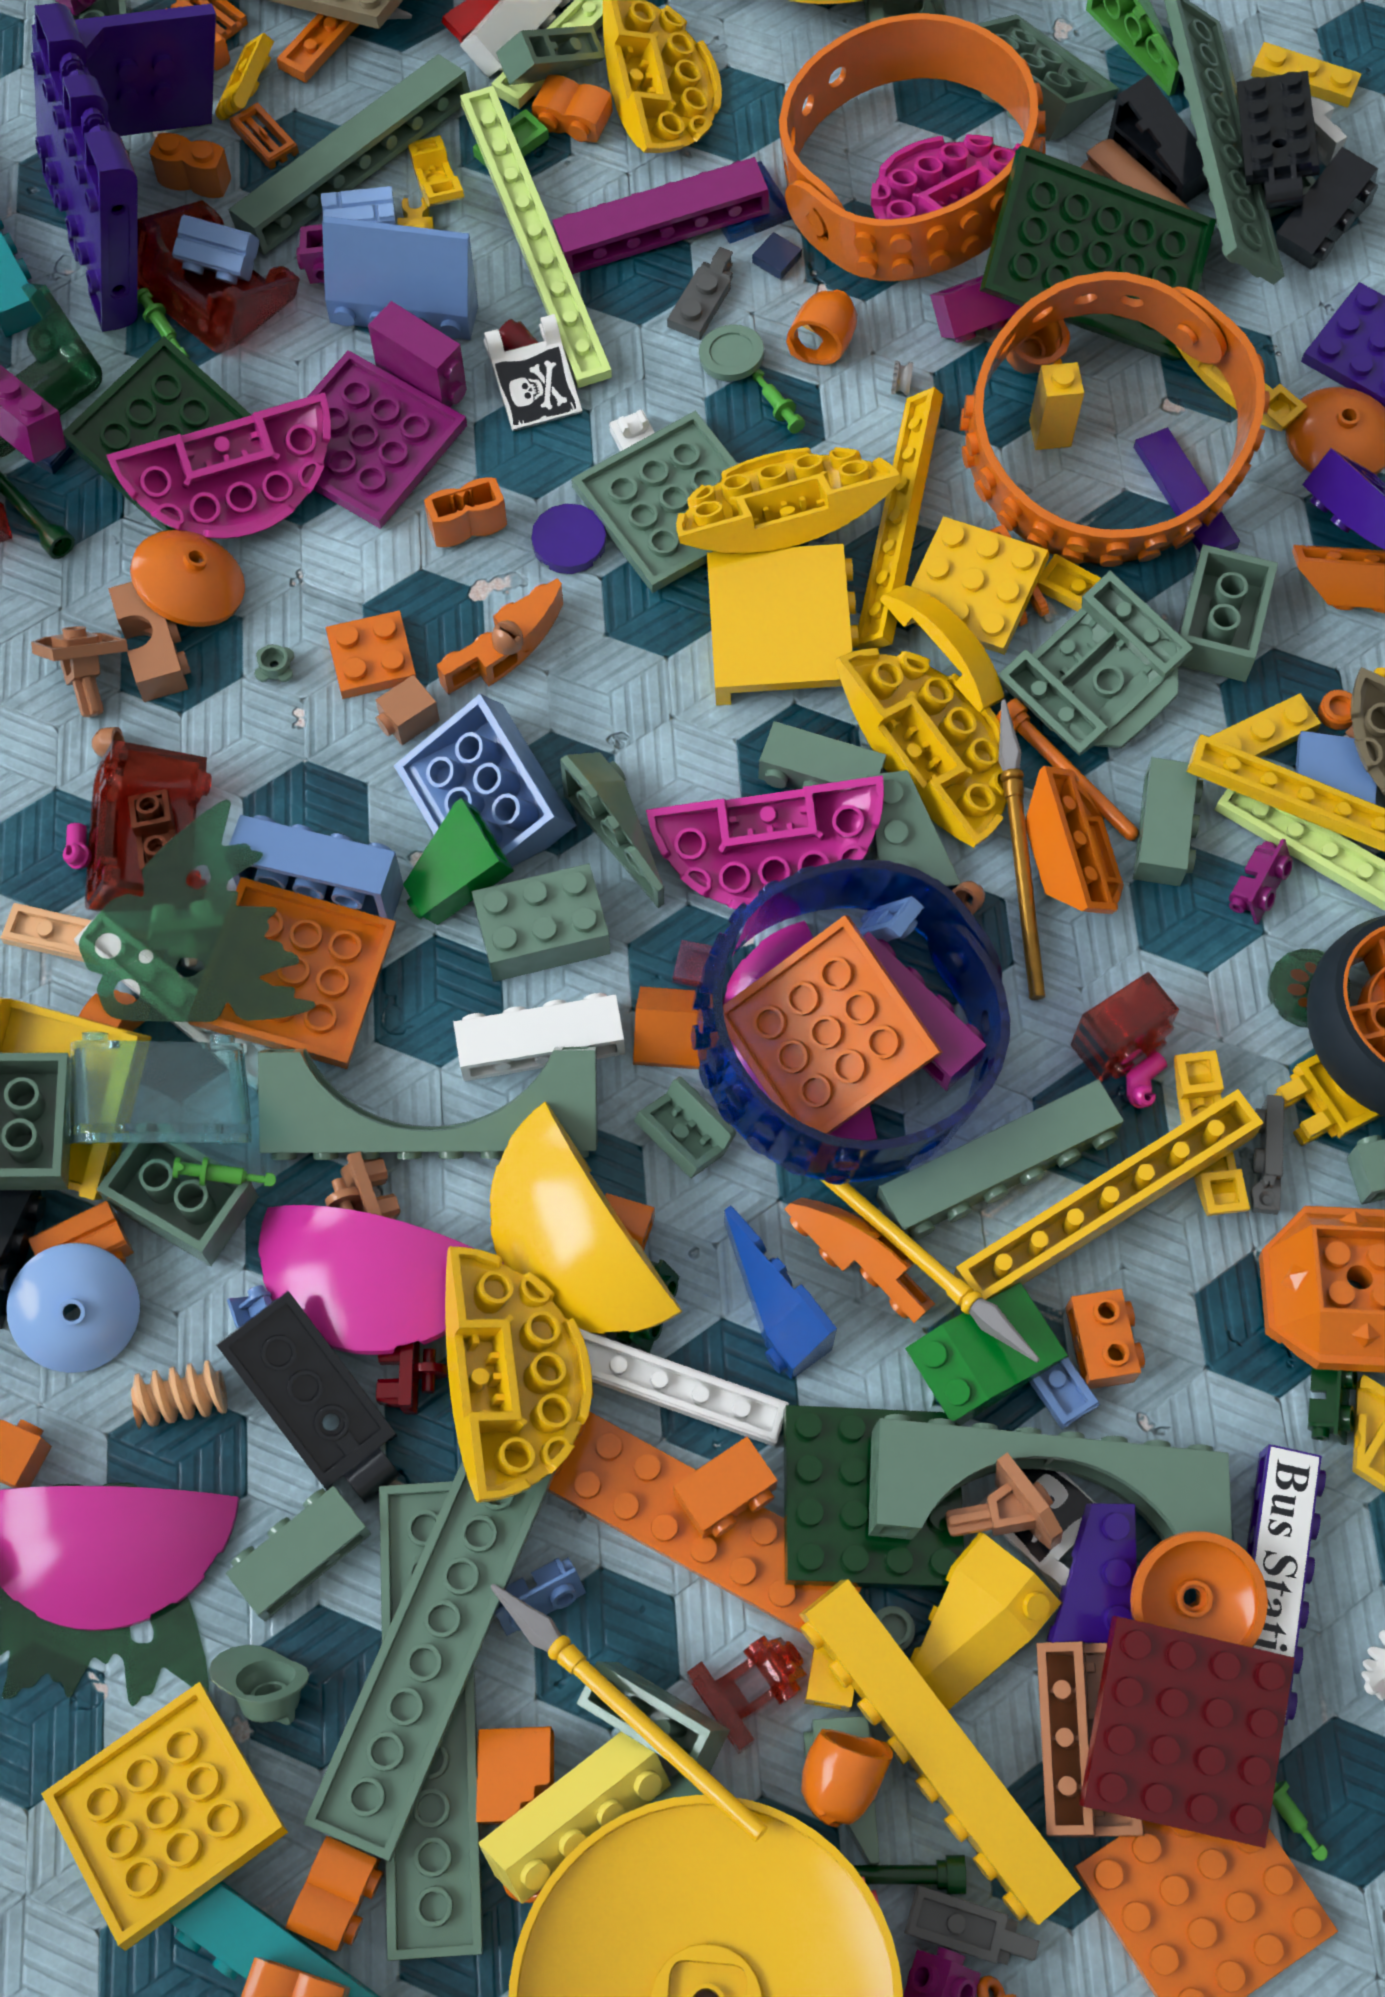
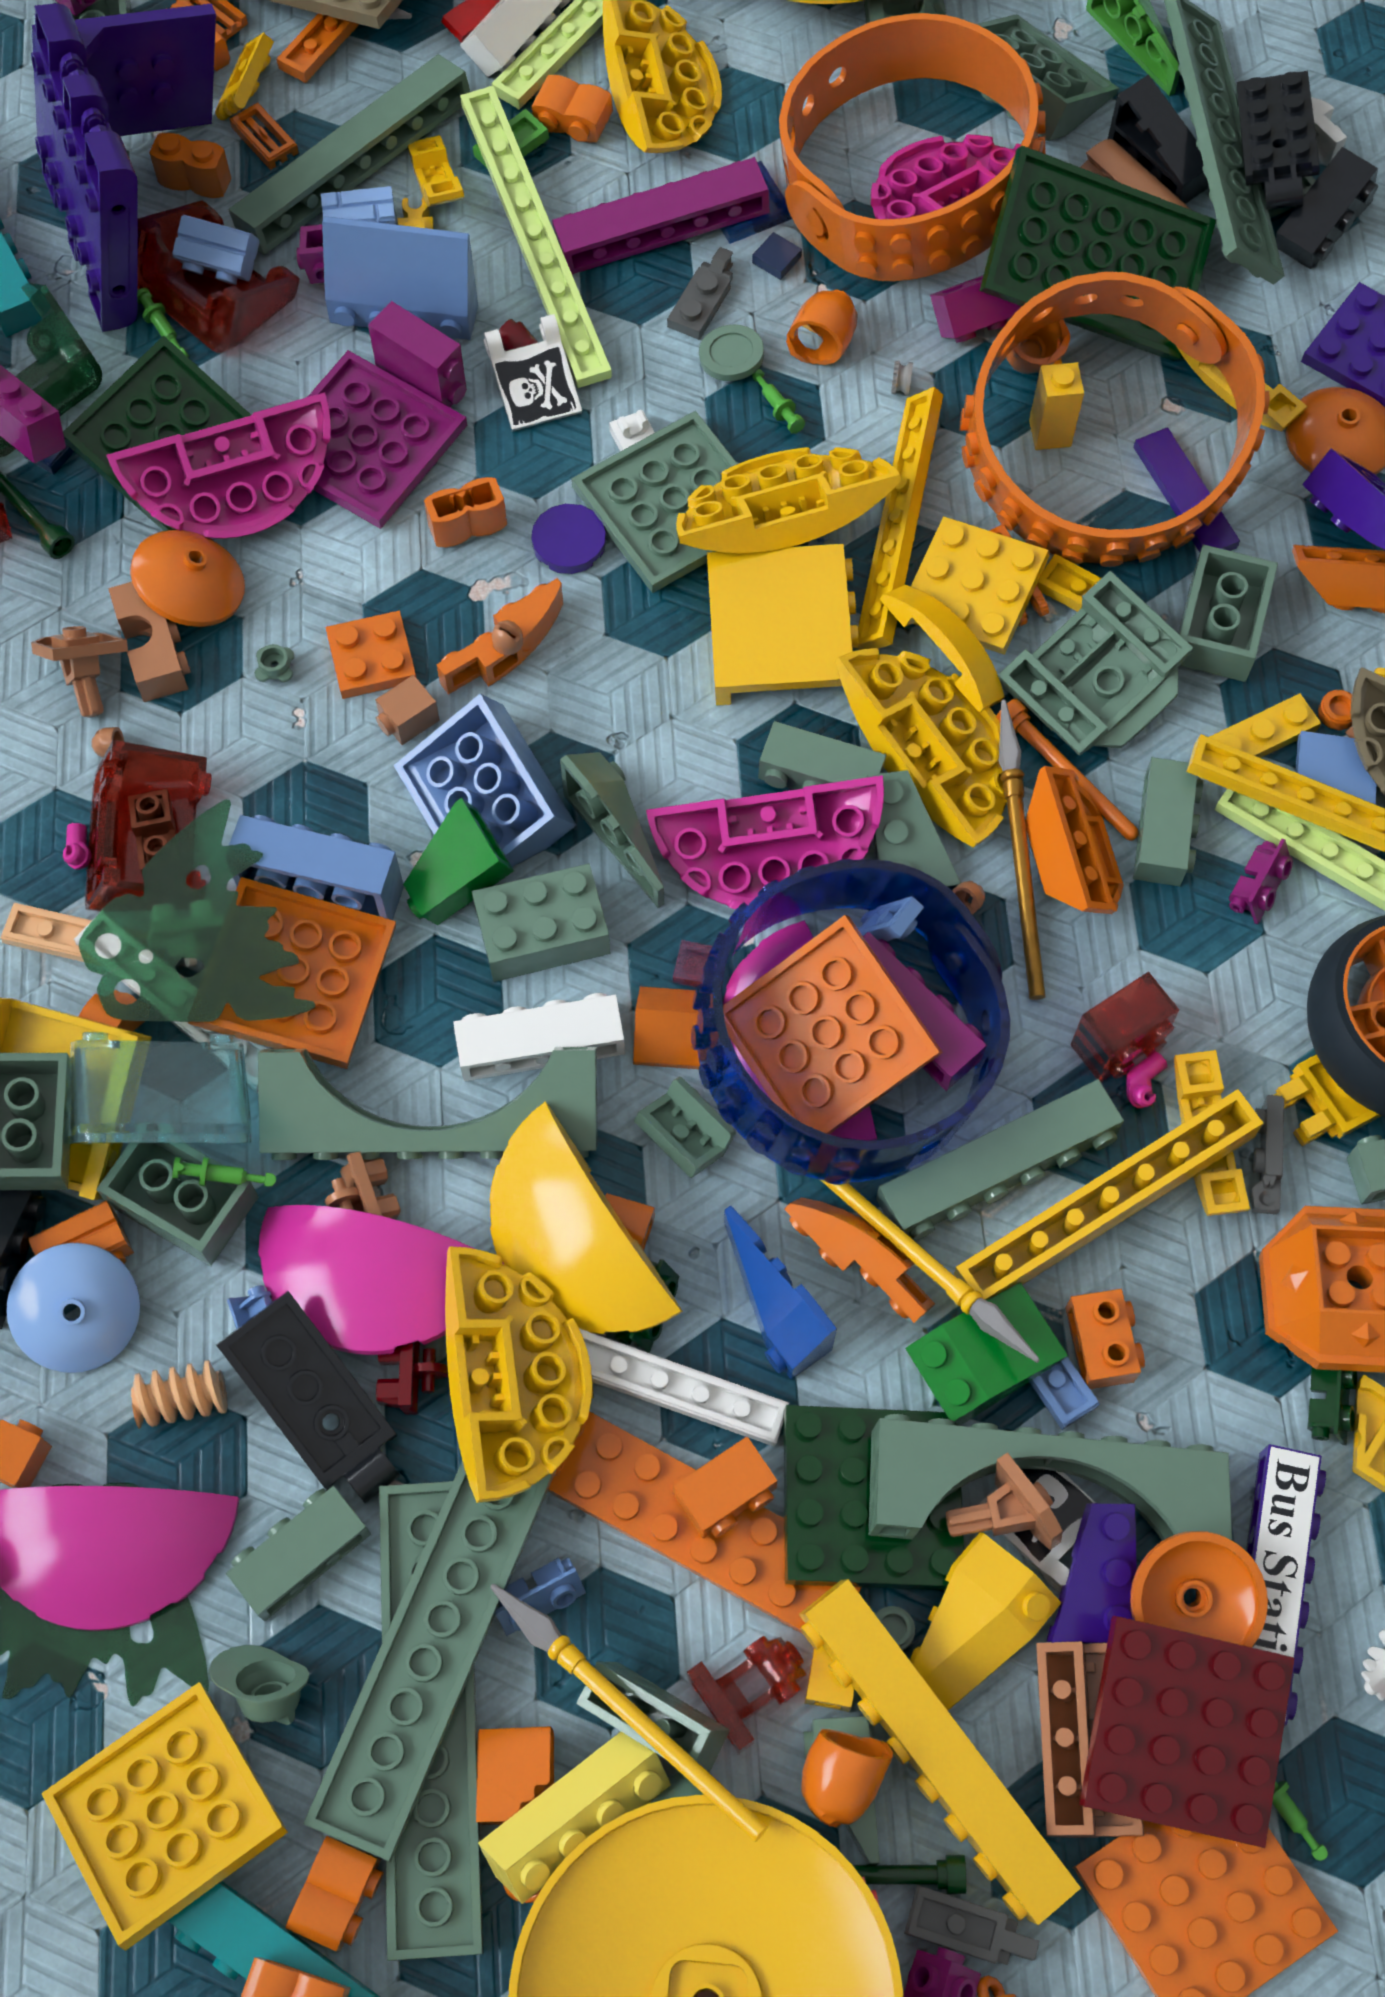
sand green slope [496,25,605,85] -> none
yellow plate [1250,42,1362,108] -> none
clear green tile [1267,949,1351,1028] -> none

